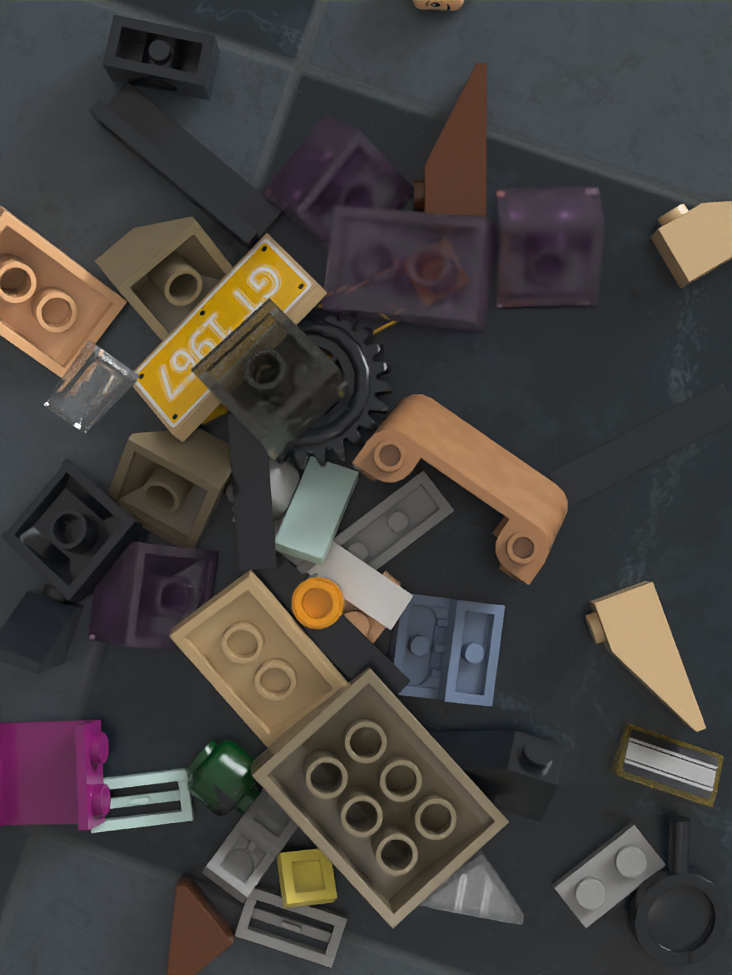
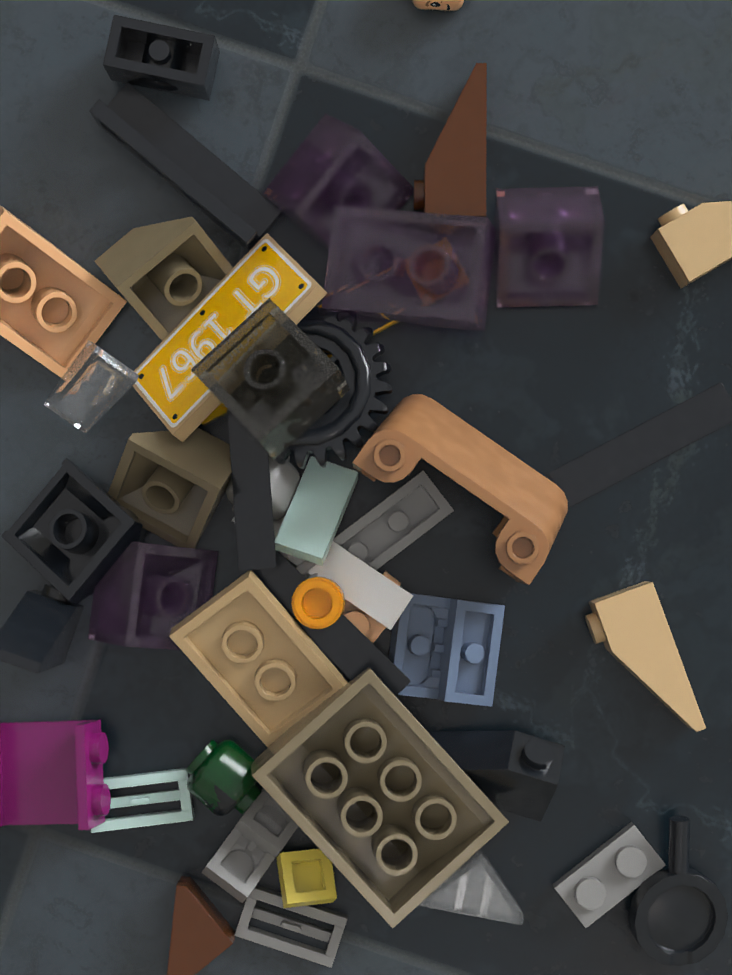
slope [611,723,724,808] -> none

